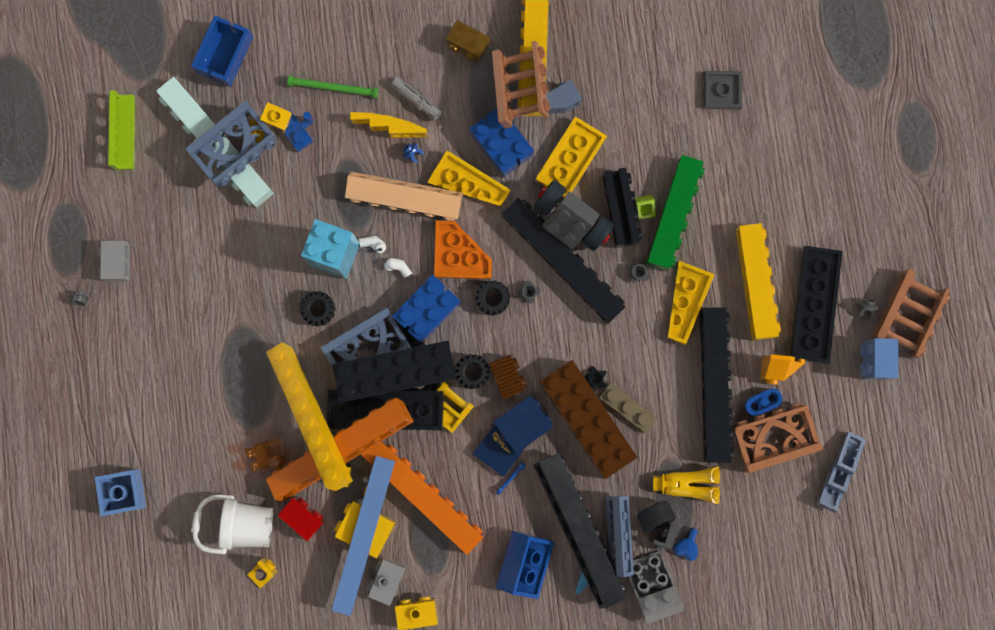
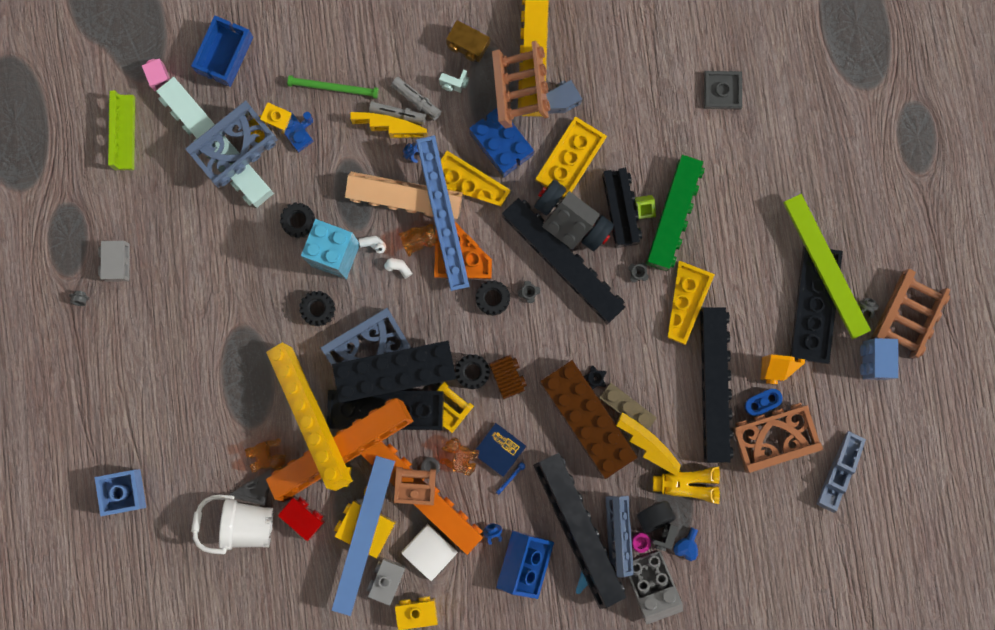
yellow bracket [247,558,278,588] -> none
blue piece [393,274,461,345] -> none
dark blue panel [490,395,553,456] -> none
yellow brick [735,223,781,341] -> none
none -> bright pink brick [142,59,170,91]
none -> flat silver tile [229,469,274,505]
none -> black tyre [280,202,315,238]
none -> light grey pin [369,101,427,126]
none -> nougat plate [394,467,436,505]
none -> clear orange animal [398,224,439,257]
none -> white slope [401,523,458,581]
none -> medium blue tile [416,135,470,291]
none -> flat silver tile [421,457,440,475]
none -> light aqua bracket [439,70,469,93]
none -> clear orange animal [440,437,479,476]
none -> blue plate [483,523,502,545]
none -> yellow slope [616,412,680,476]
none -> dark pink tile [631,533,651,553]
none -> lime tile [783,193,871,339]

